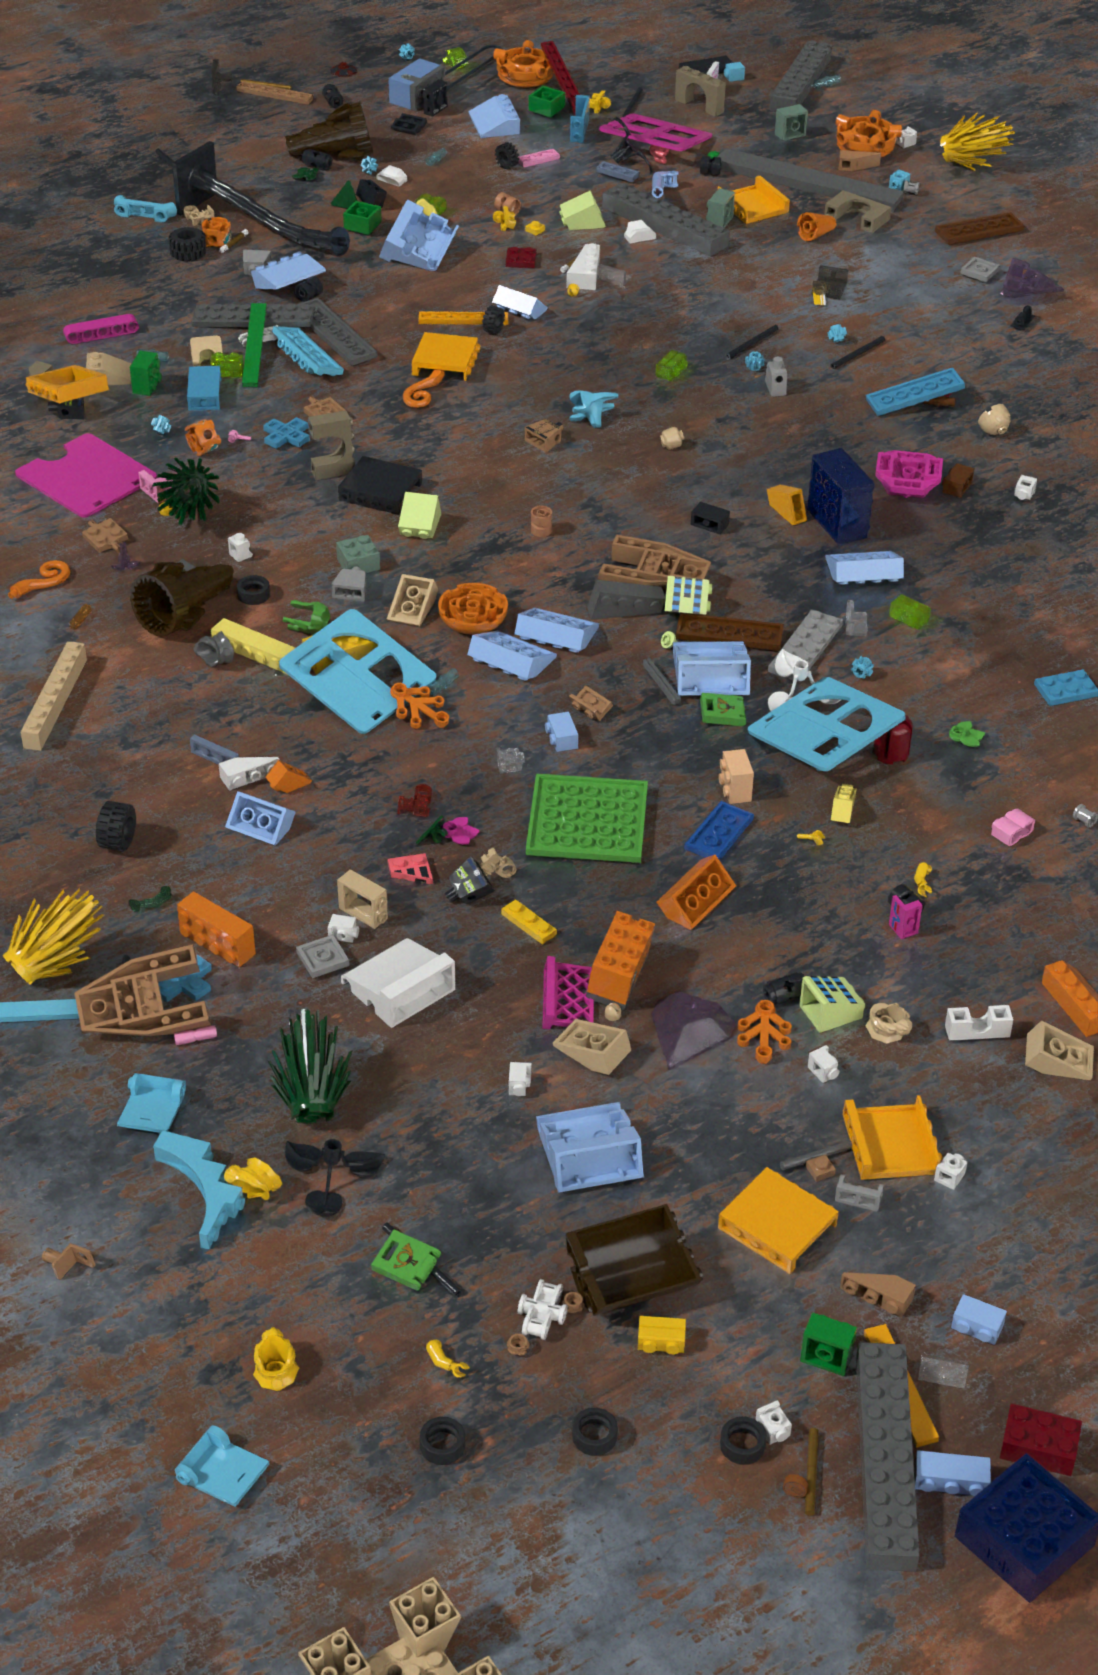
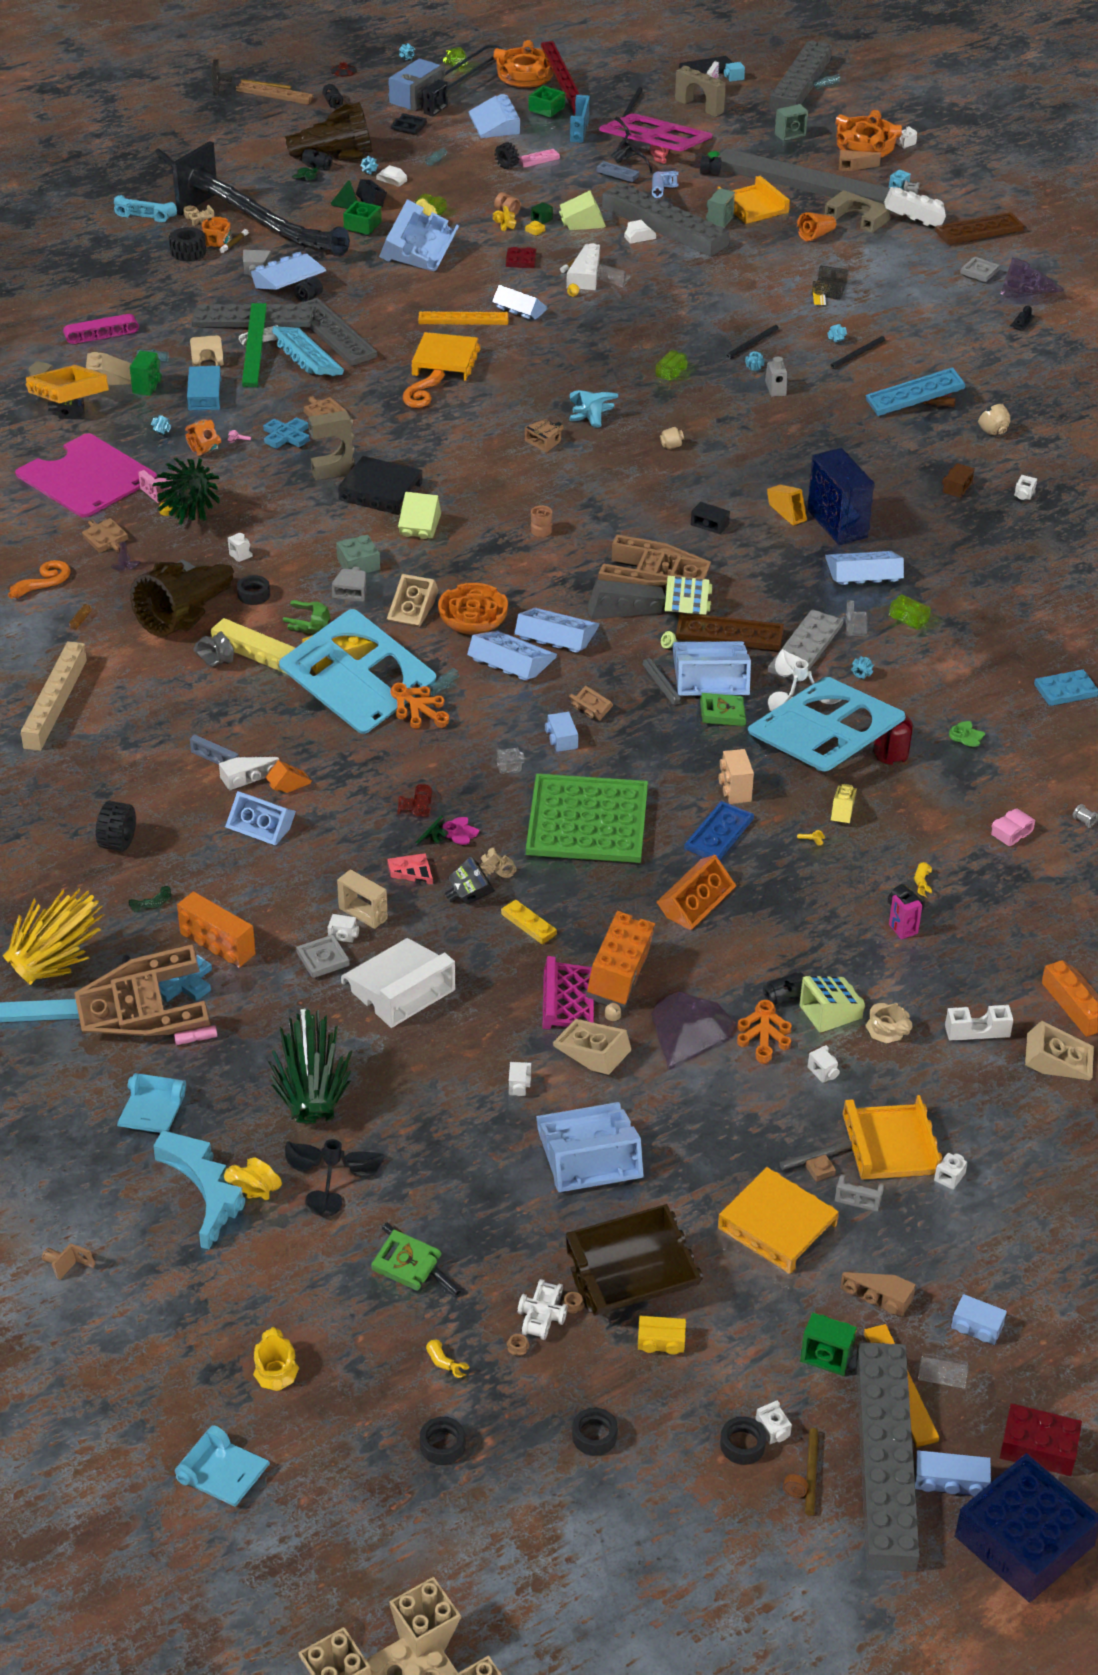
clear neon green brick [210,352,244,377] -> none
black tyre [482,305,505,334] -> none
yellow hips [589,90,611,113] -> none
dark pink piece [875,450,943,498] -> none
yellow plant [941,112,1015,171] -> none
none -> dark green brick [531,202,553,224]
none -> white wedge [884,187,946,226]

